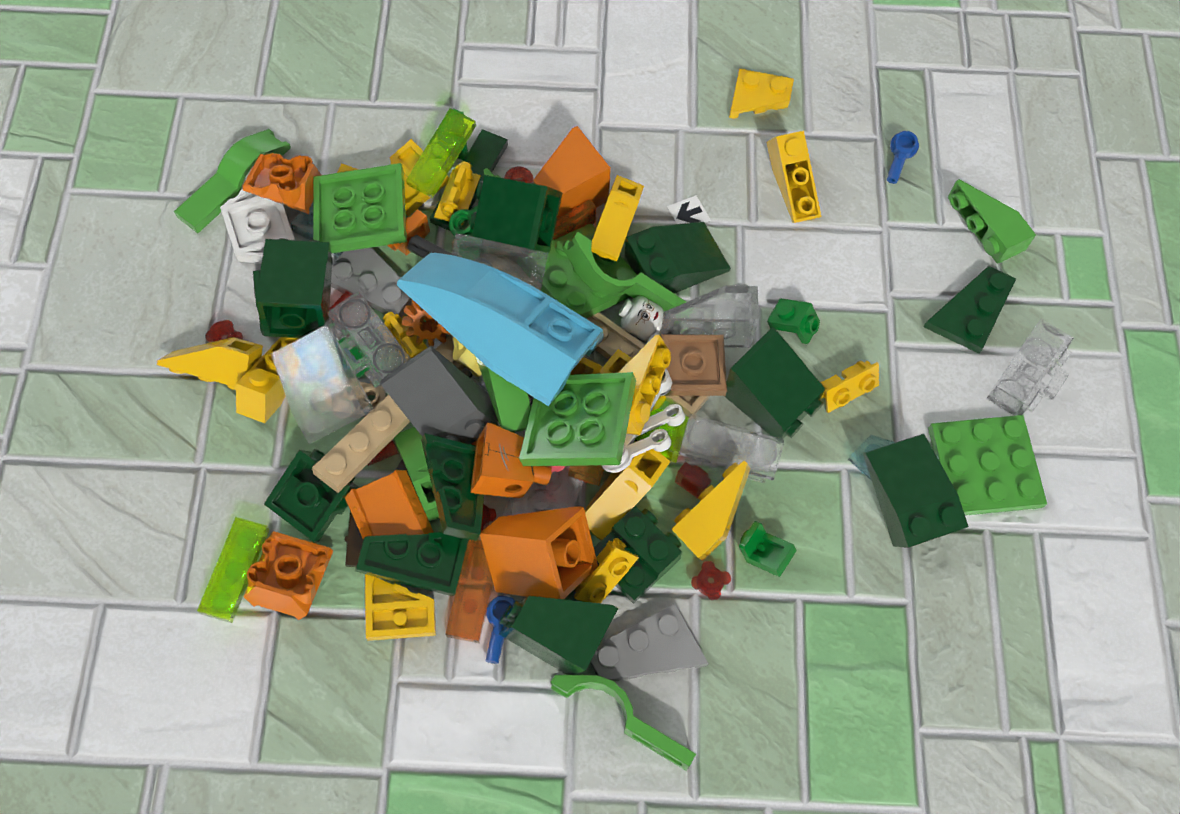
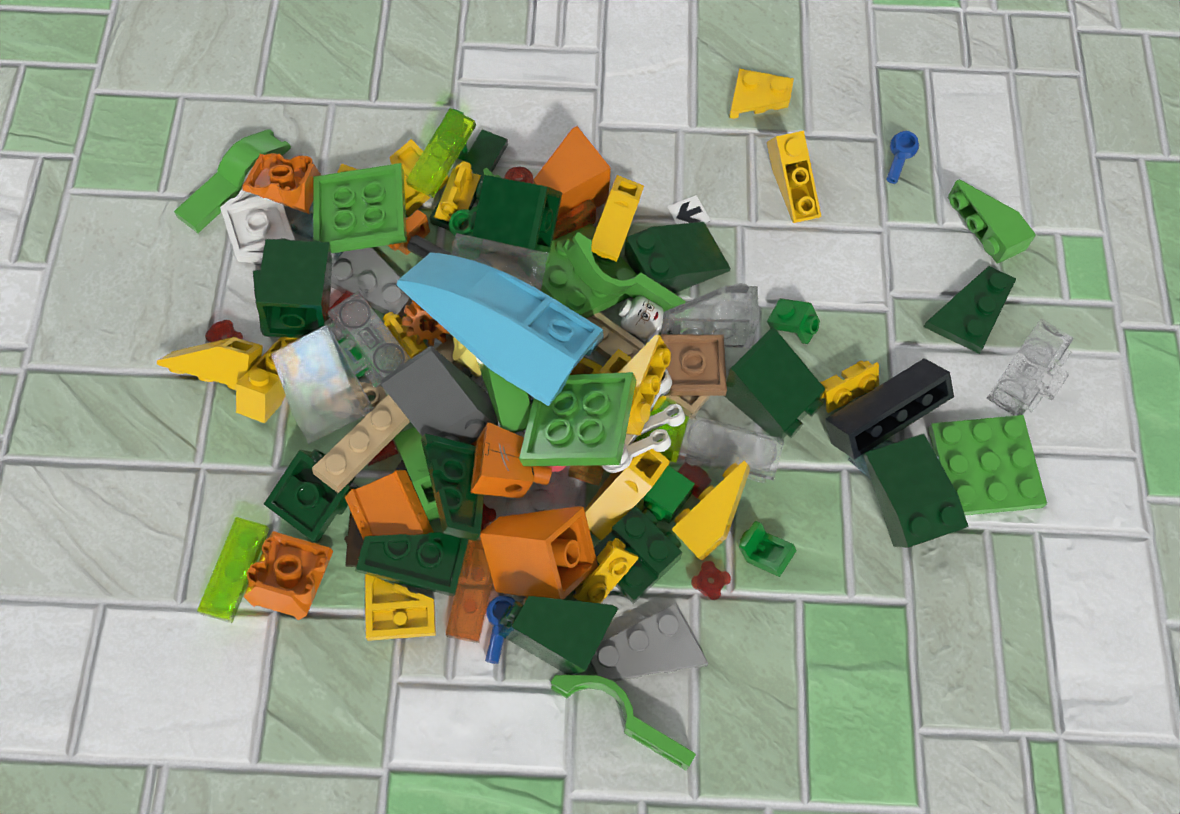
none -> green brick [643,465,695,524]
none -> black brick [825,358,954,460]

